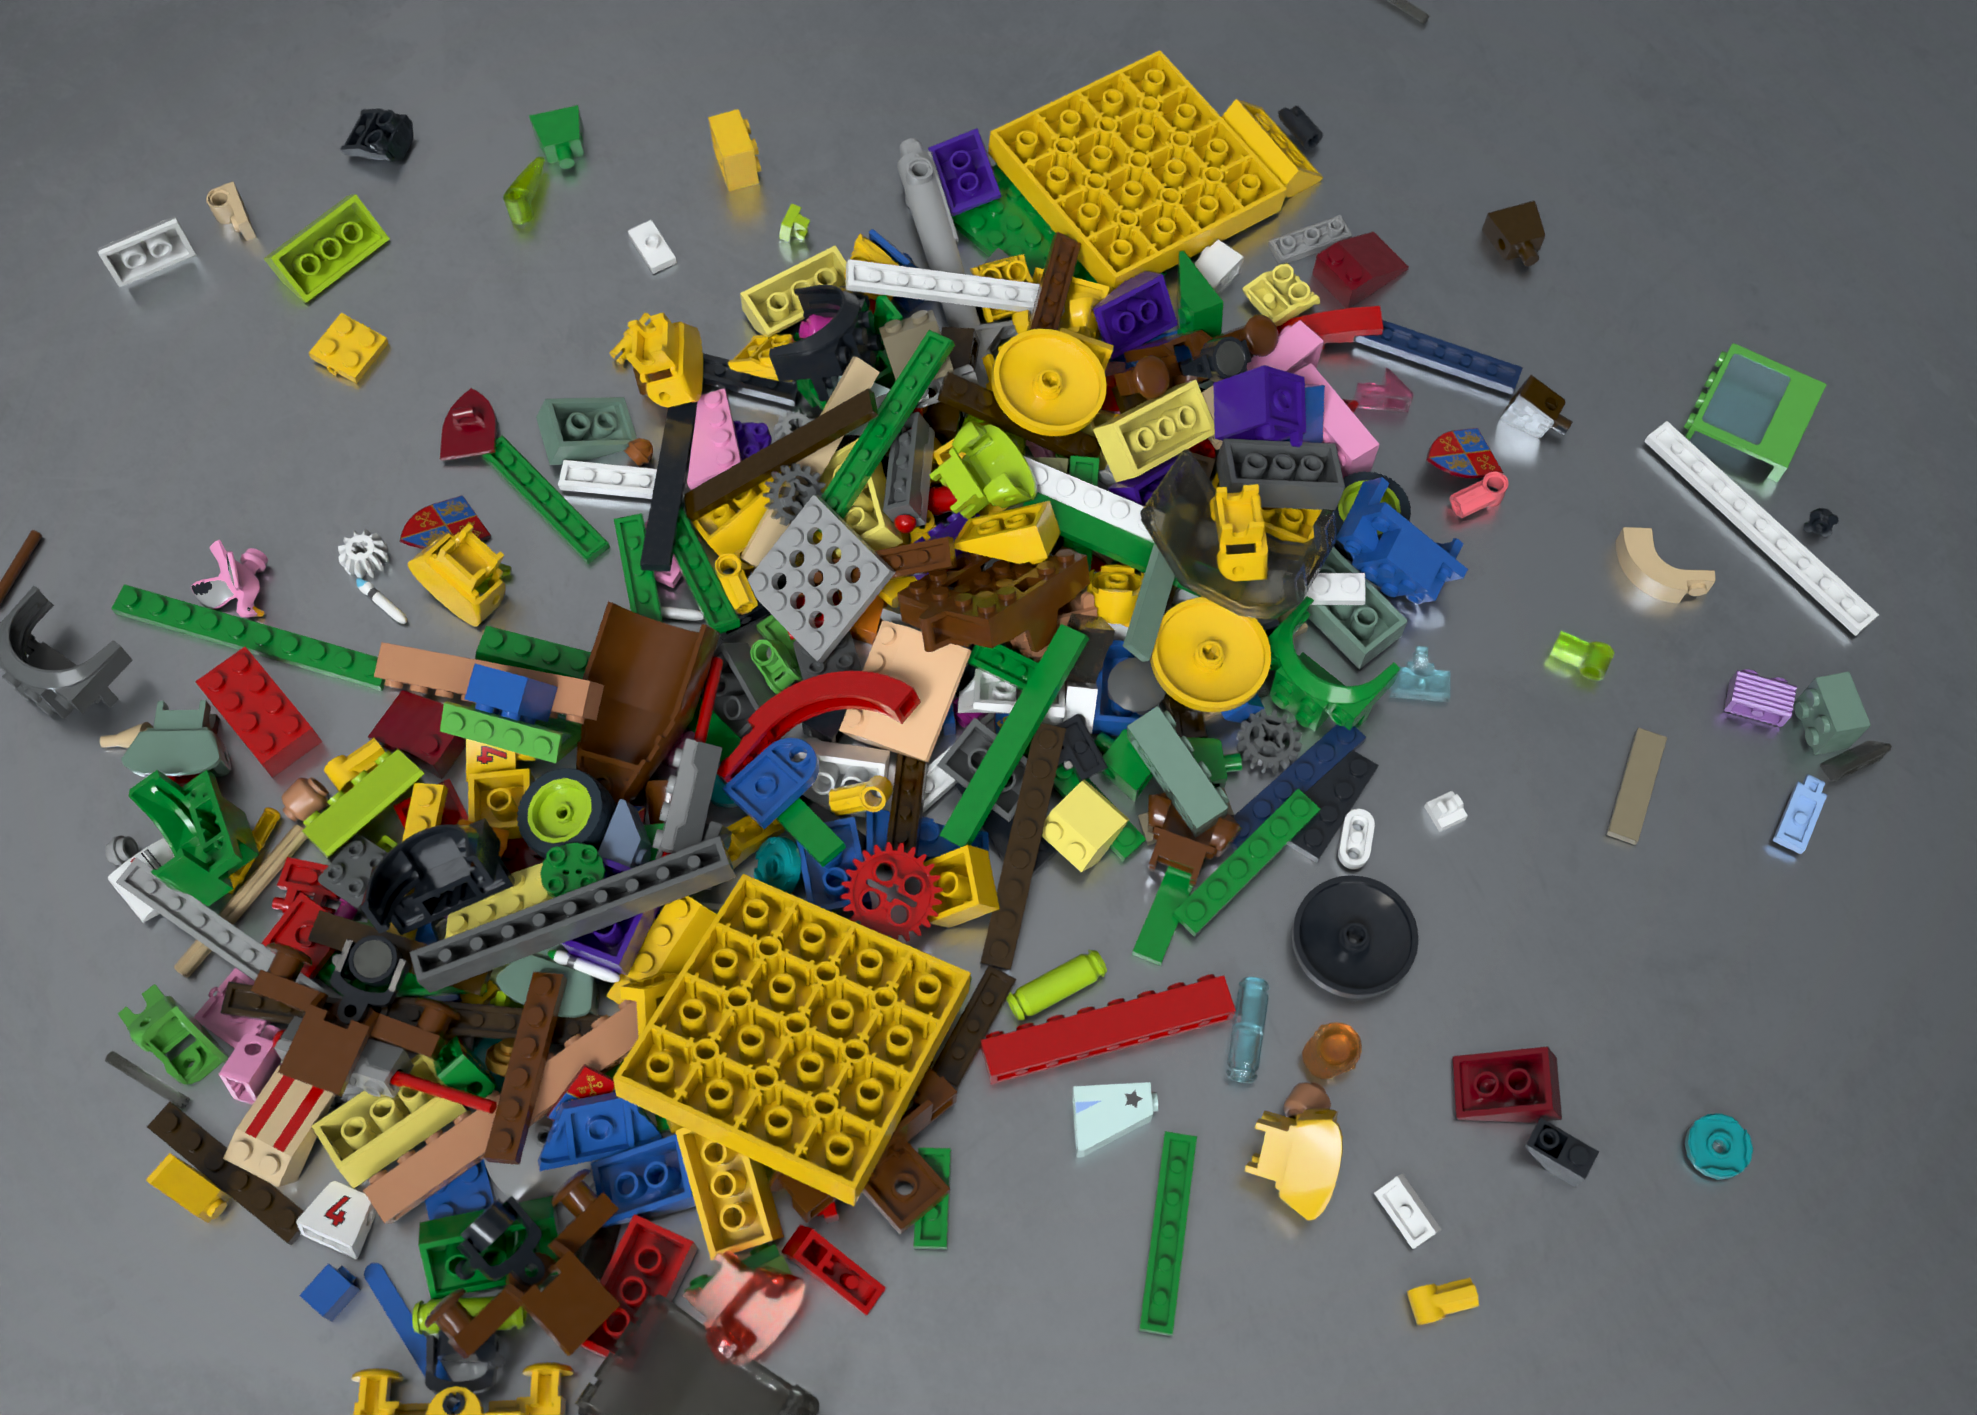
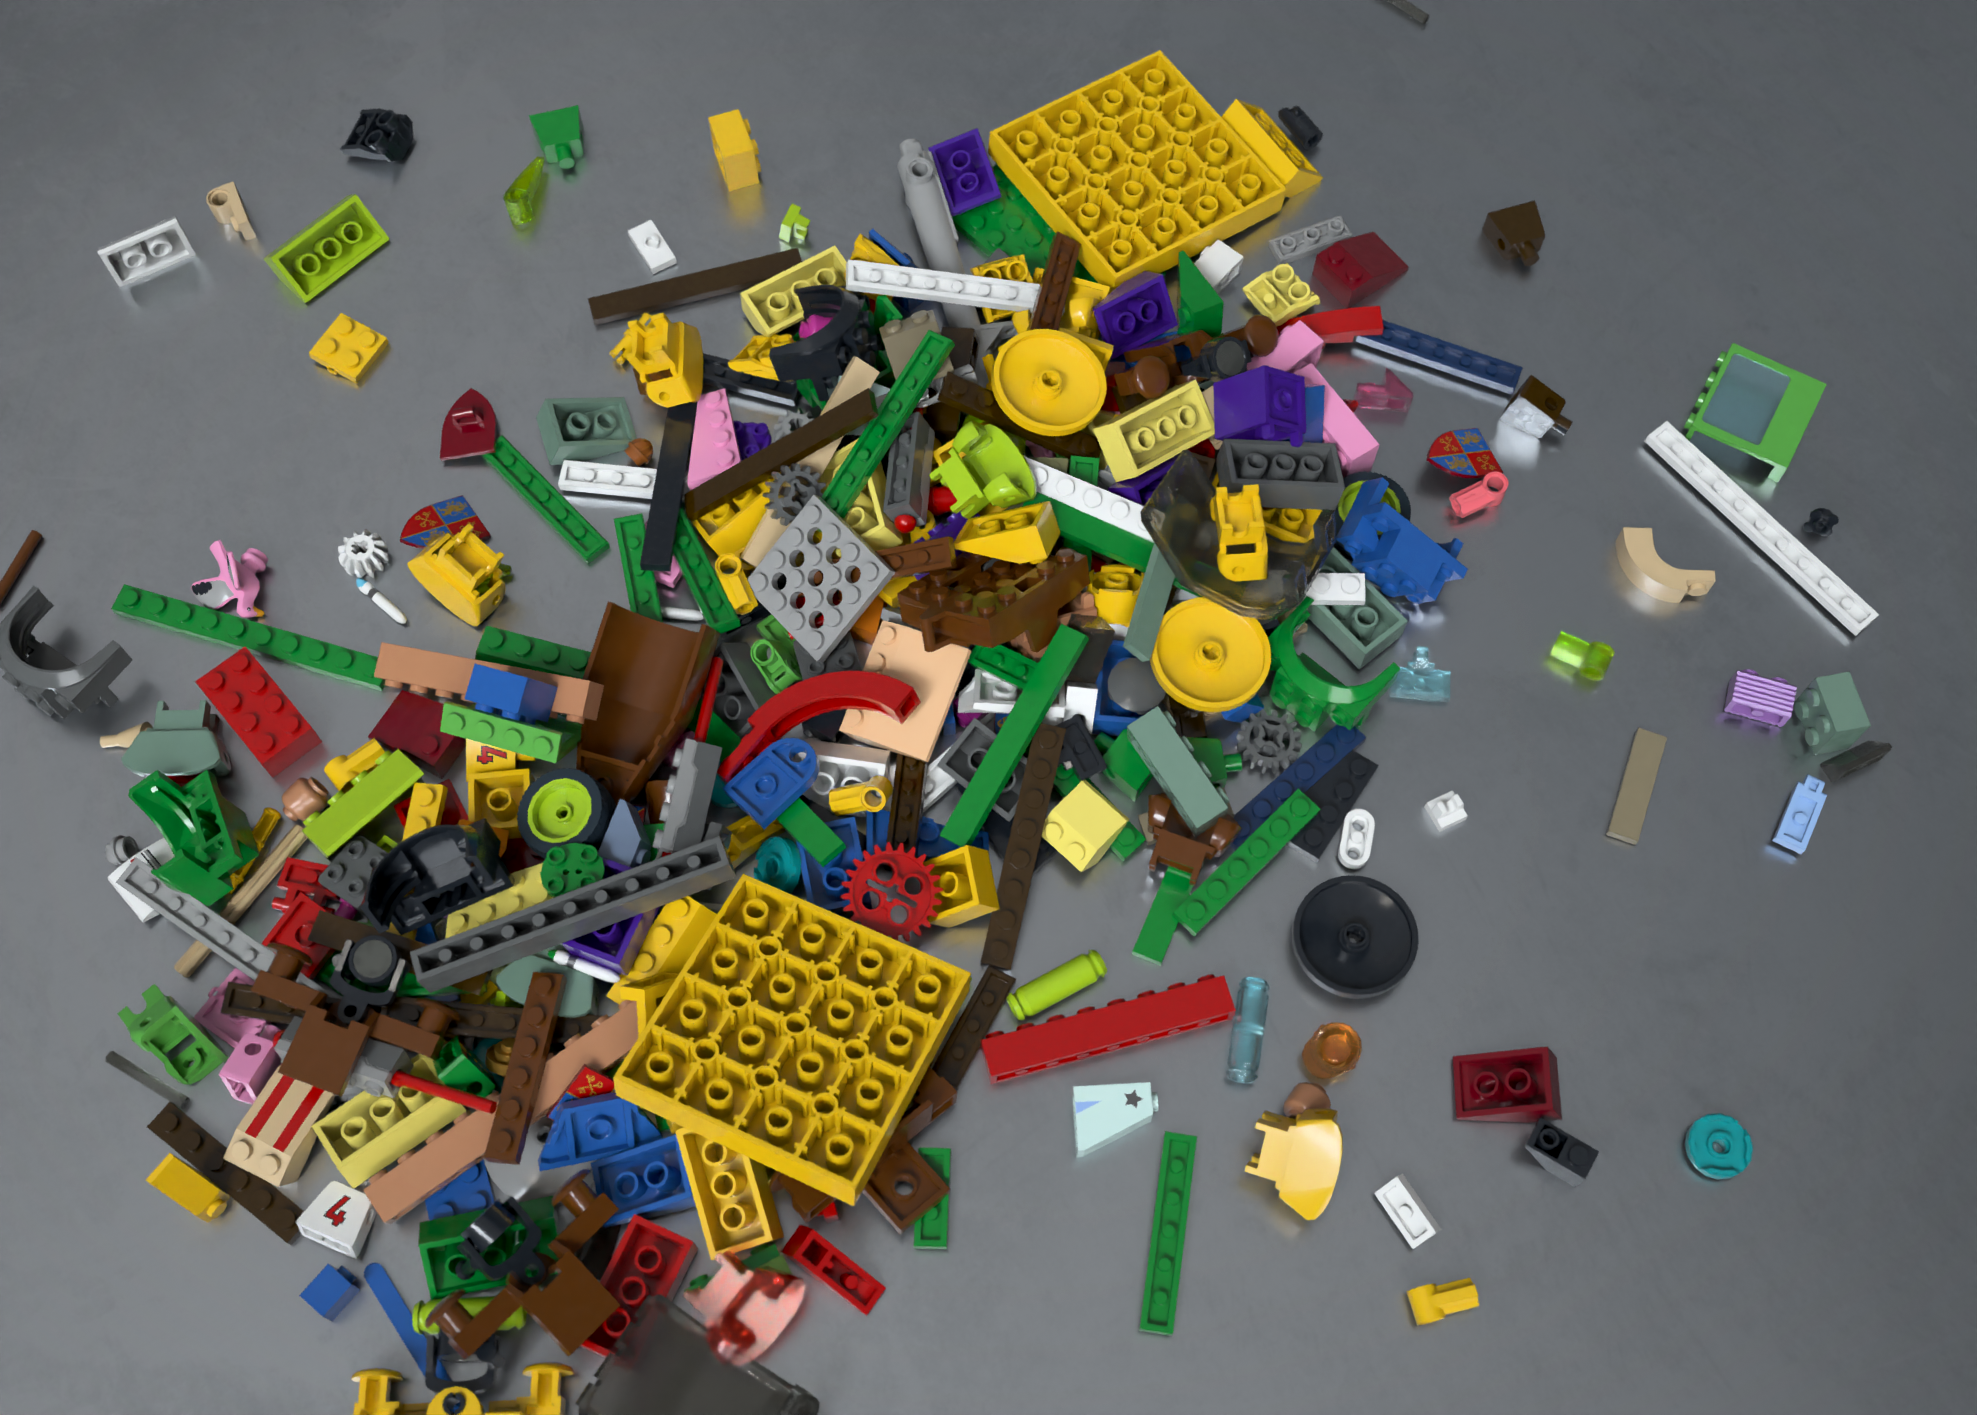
none -> dark brown tile [588,248,802,325]

